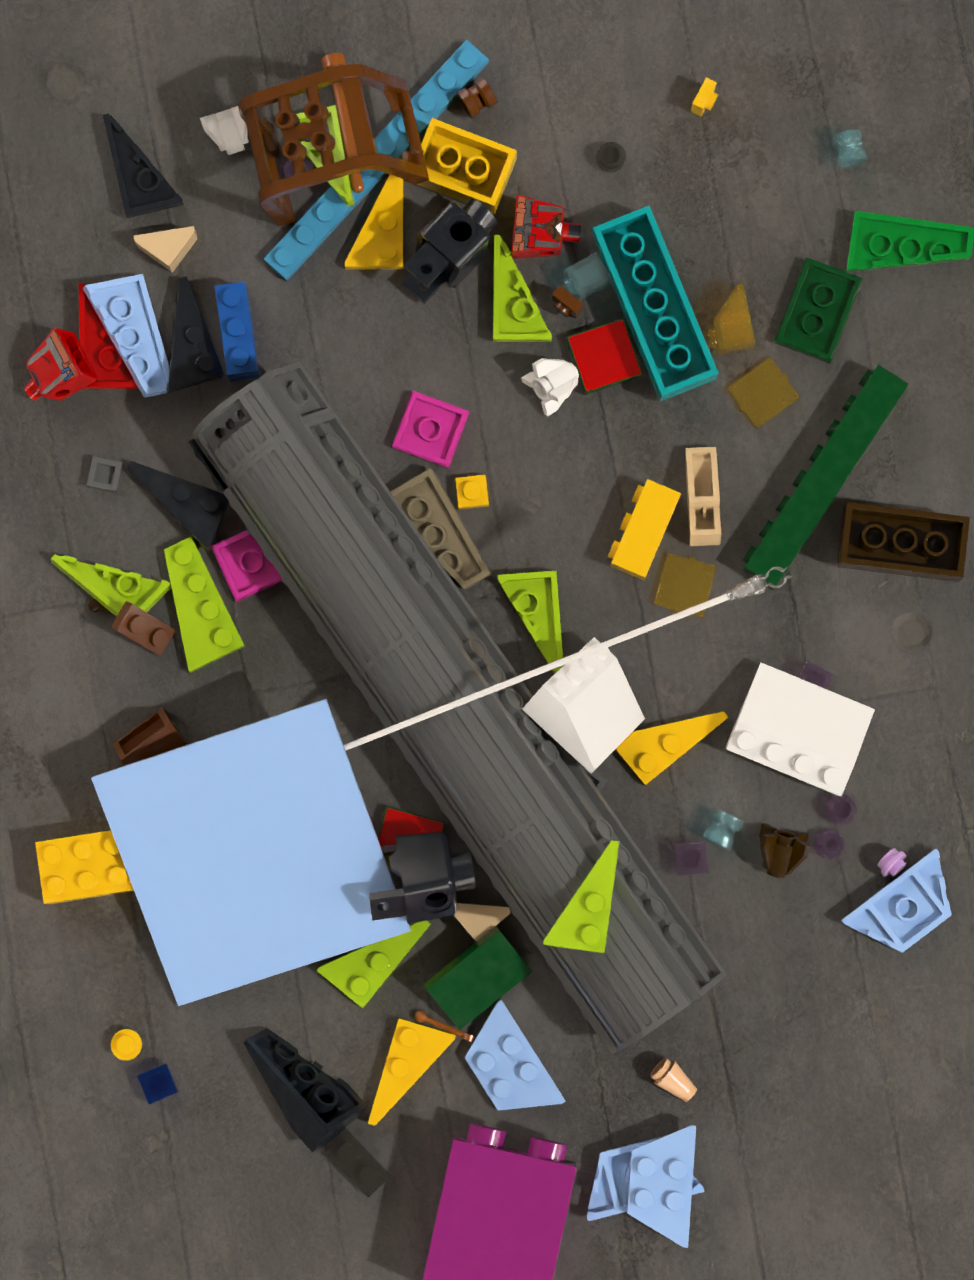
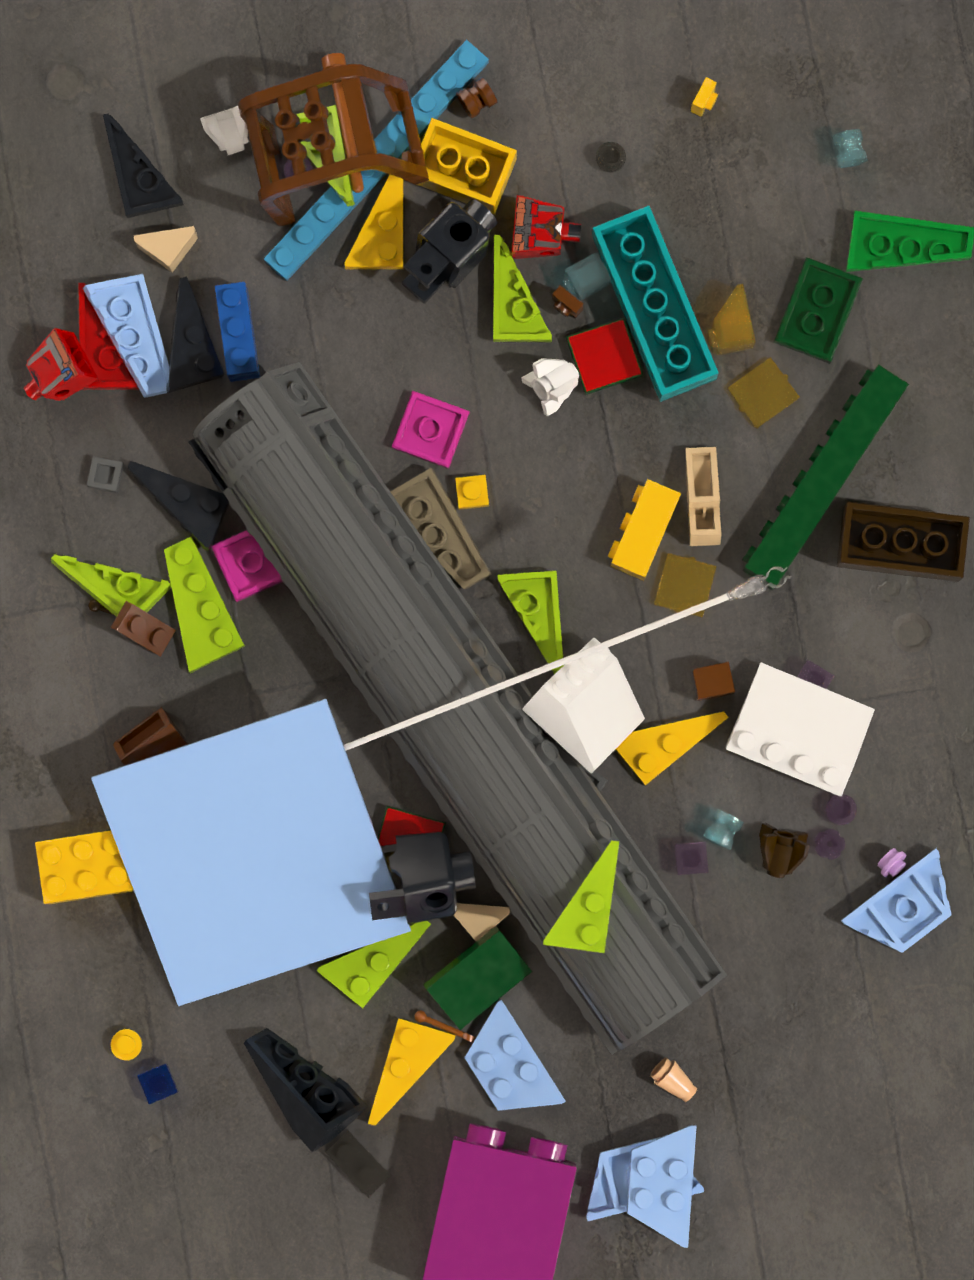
none -> reddish brown panel [693,662,735,702]

